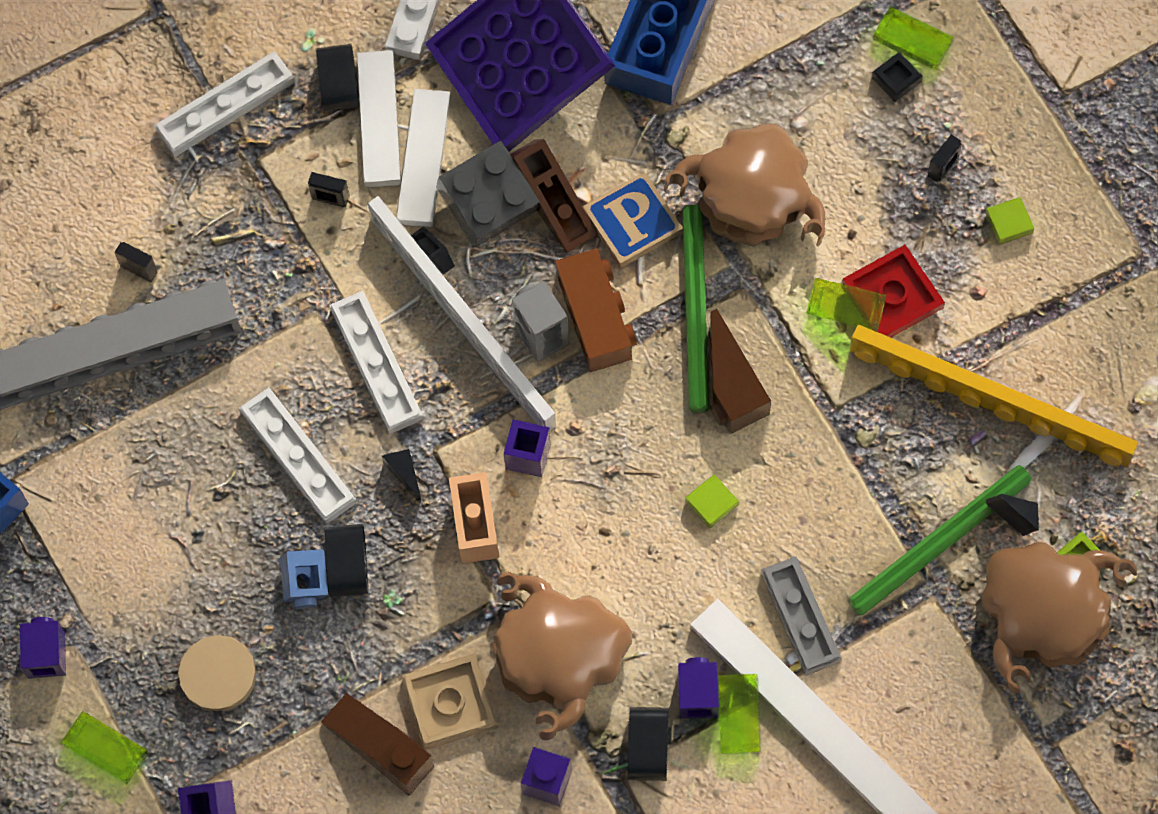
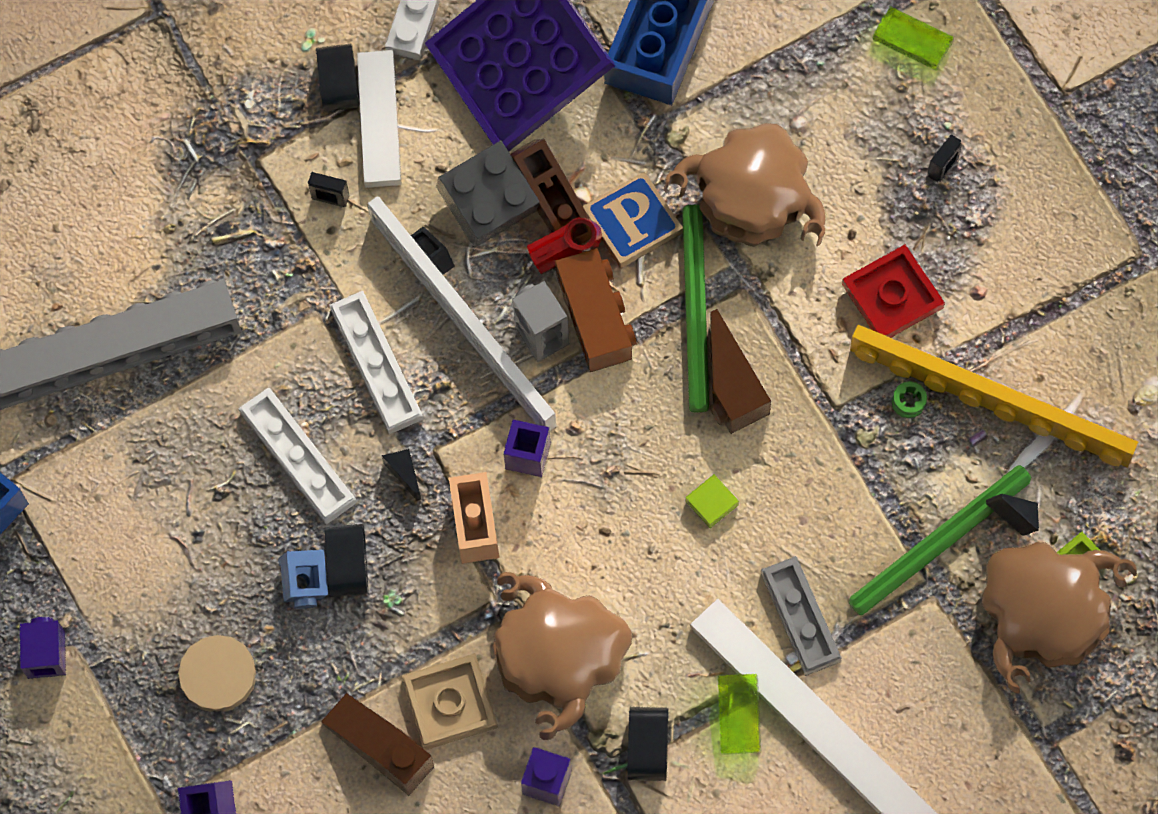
clear neon green tile [61,710,148,785] -> none
black tile [114,242,158,282] -> none
white tile [154,51,295,158] -> none
white tile [397,89,451,228] -> none
dark purple brick [678,657,719,719] -> none
clear neon green tile [806,278,887,331] -> none
black tile [871,52,923,102] -> none
lime tile [985,197,1035,245] -> none
none -> red piece [527,217,602,274]
none -> bright green bush [892,381,927,418]

